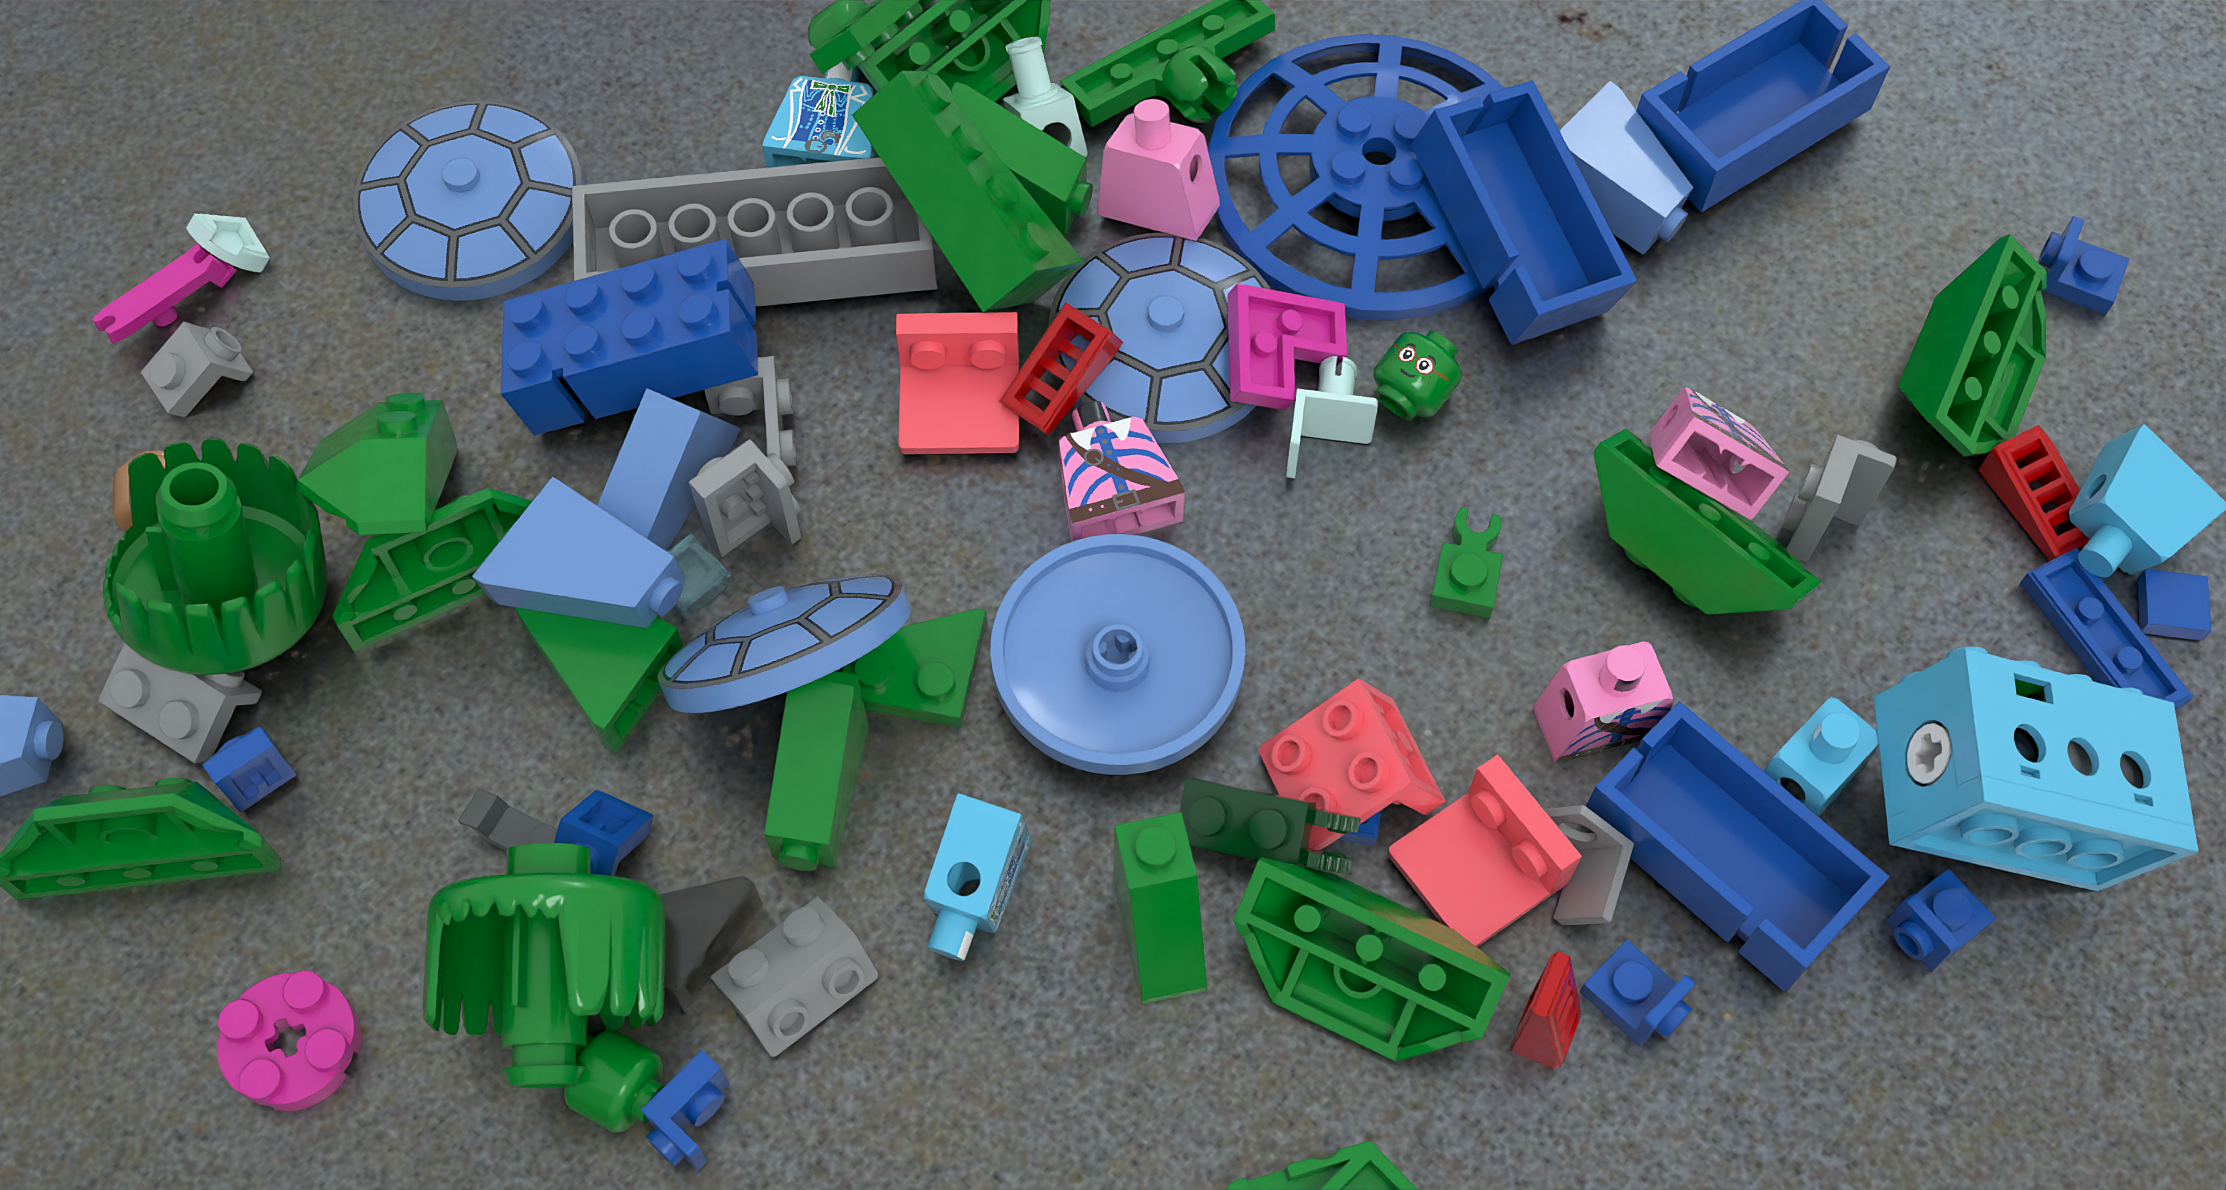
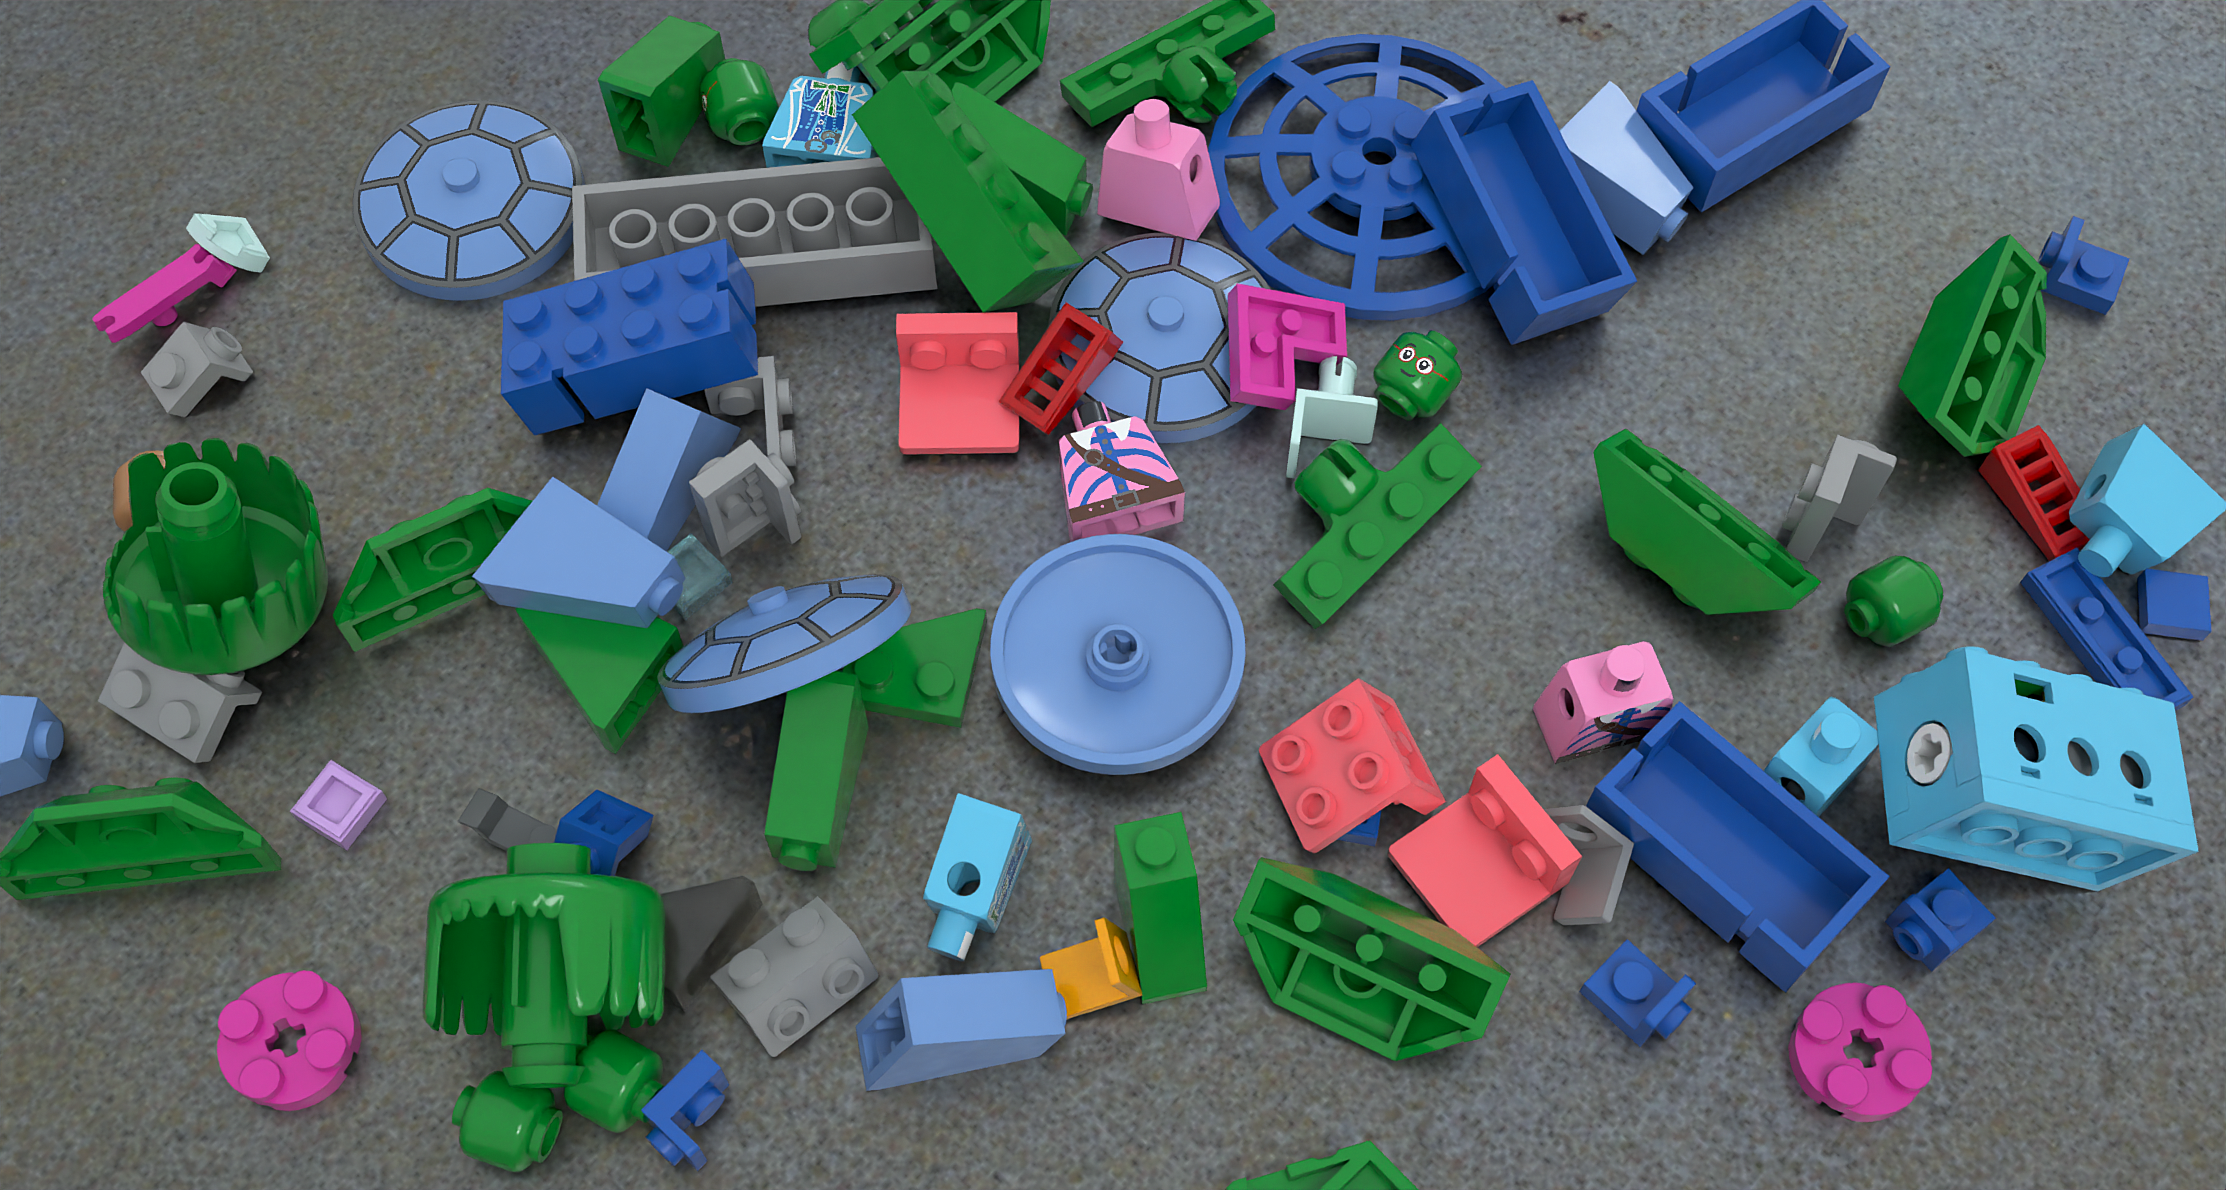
blue bracket [202,727,296,813] -> none
green wedge [298,393,457,535] -> none
light aqua bracket [1003,37,1088,157] -> none
dark green hinge [1180,778,1361,874] -> none
green plate [1429,507,1504,619] -> none
red slope [1510,951,1581,1069] -> none
bright pink torso [1649,387,1790,520] -> none
none -> lavender tile [290,760,387,850]
none -> green head [452,1071,563,1172]
none -> green slope [598,15,725,167]
none -> green head [699,58,779,145]
none -> medium blue slope [855,969,1067,1091]
none -> light orange bracket [1040,917,1143,1020]
none -> green plate [1273,423,1482,629]
none -> dark pink plate [1788,983,1932,1122]
none -> green head [1844,555,1943,647]

